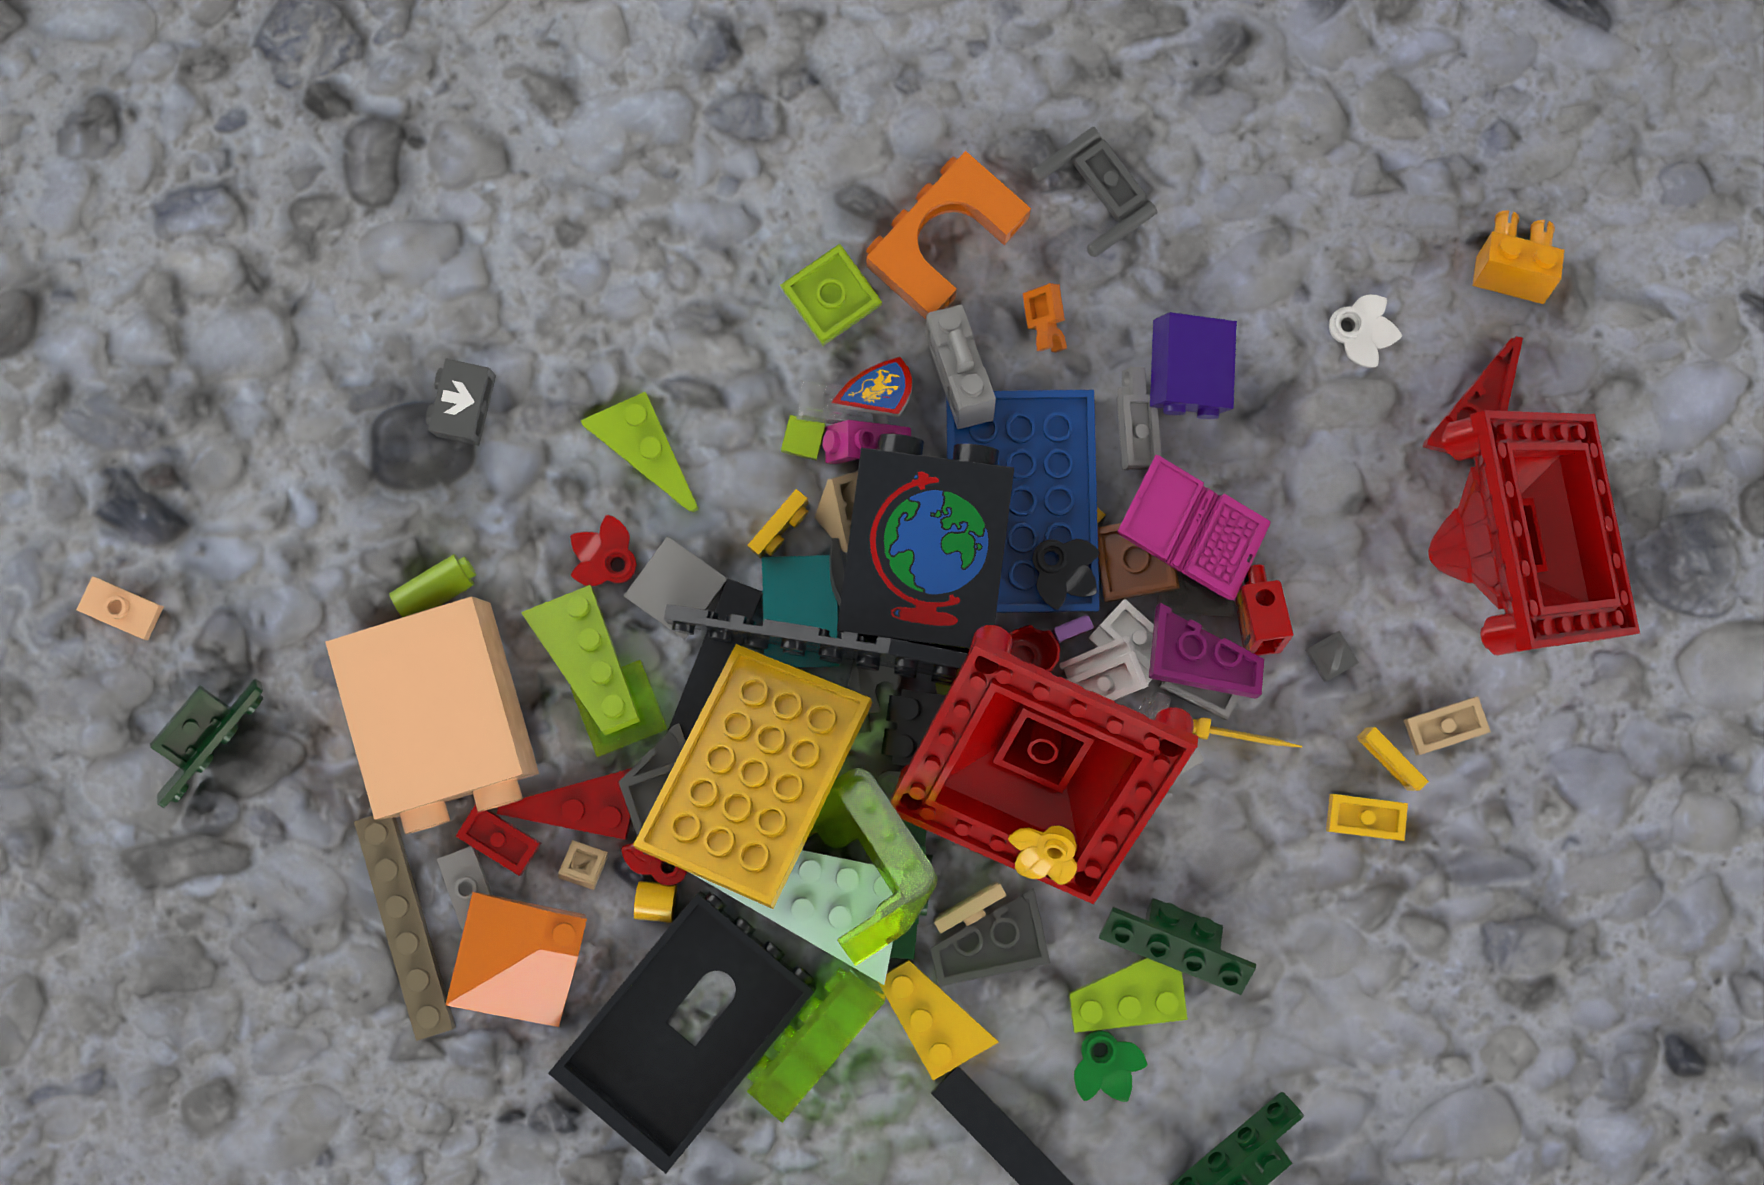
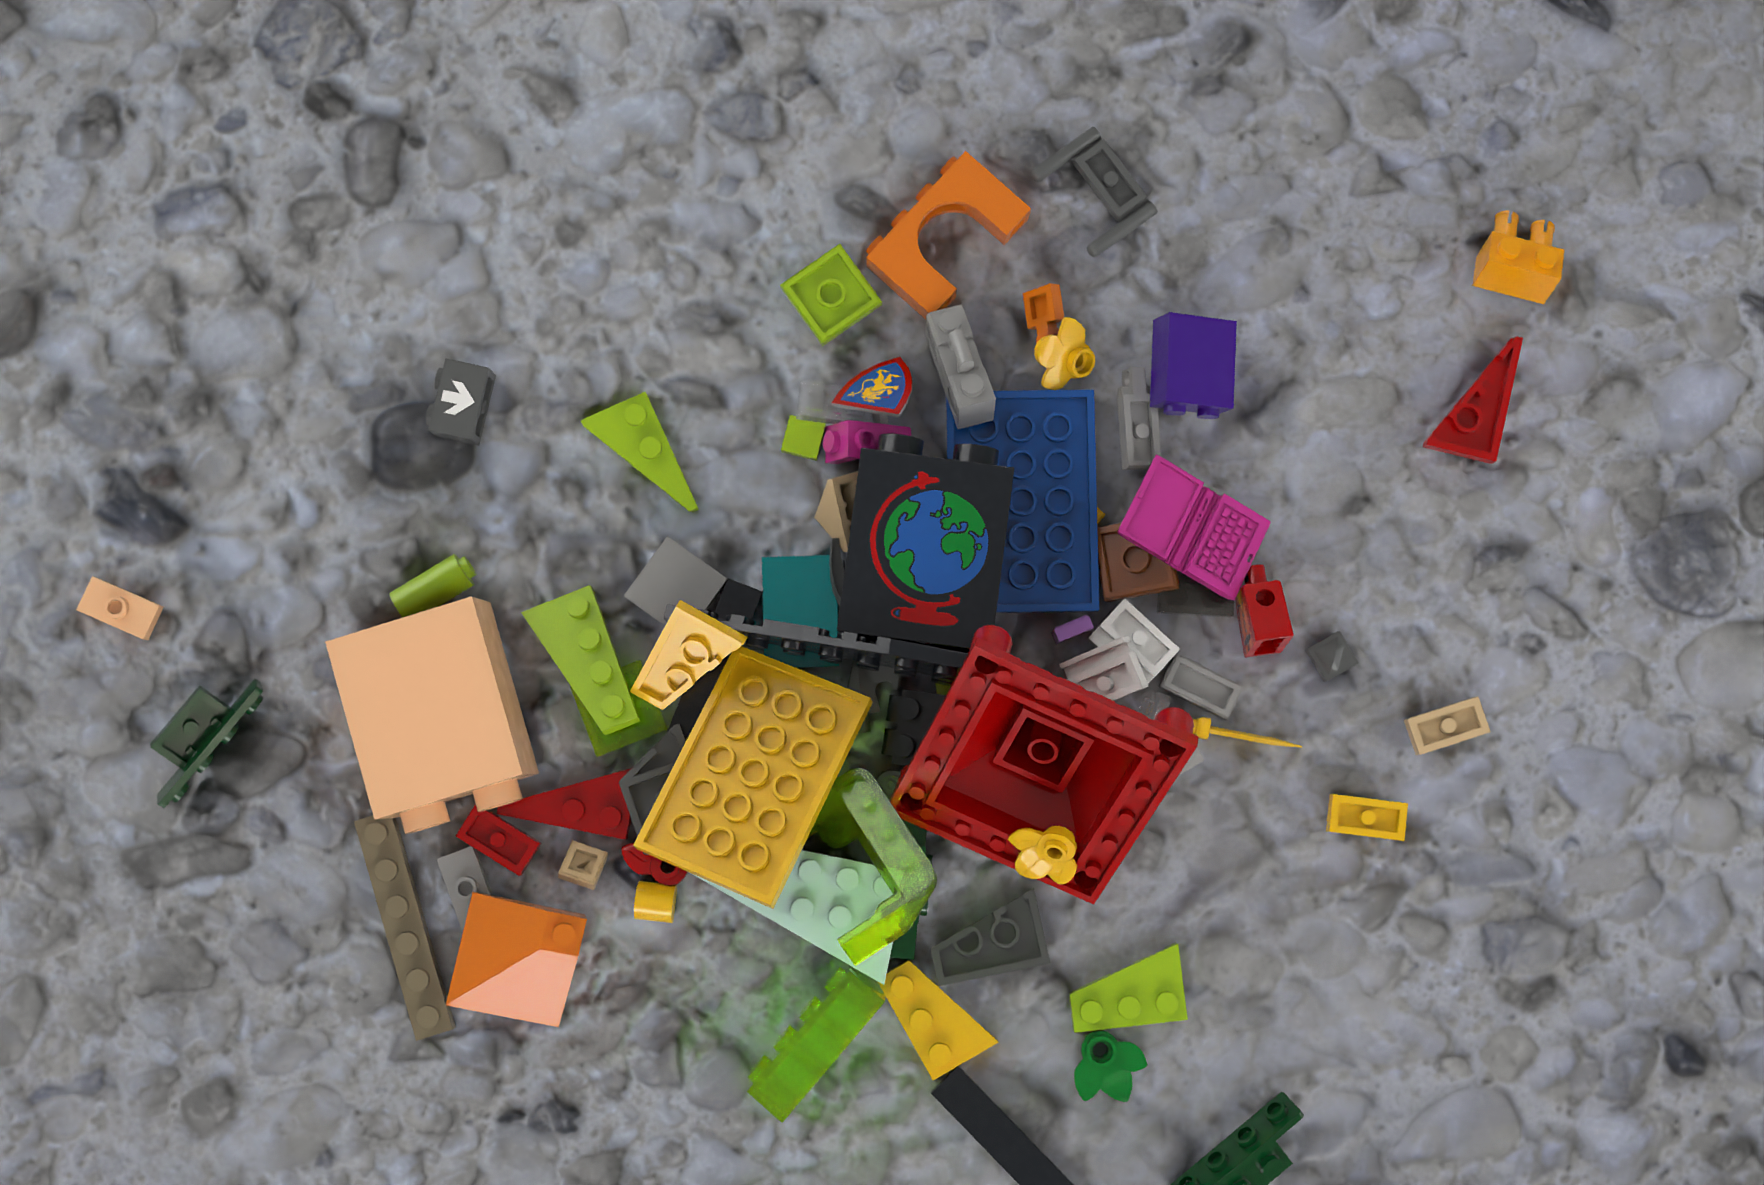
black panel [548,891,816,1174] -> none
red plate [570,515,637,587] -> none
yellow plate [747,489,809,559] -> none
tan plate [933,881,1007,934] -> none
red hair [1009,625,1060,672] -> none
black plate [1032,539,1100,610] -> none
dark green bracket [1099,898,1256,995] -> none
magenta wing [1149,603,1265,699] -> none
white plate [1329,294,1402,368] -> none
yellow tile [1357,727,1429,791] -> none
red piece [1428,410,1640,656] -> none
none -> yellow wing [630,600,747,710]
none -> yellow plate [1034,317,1095,390]

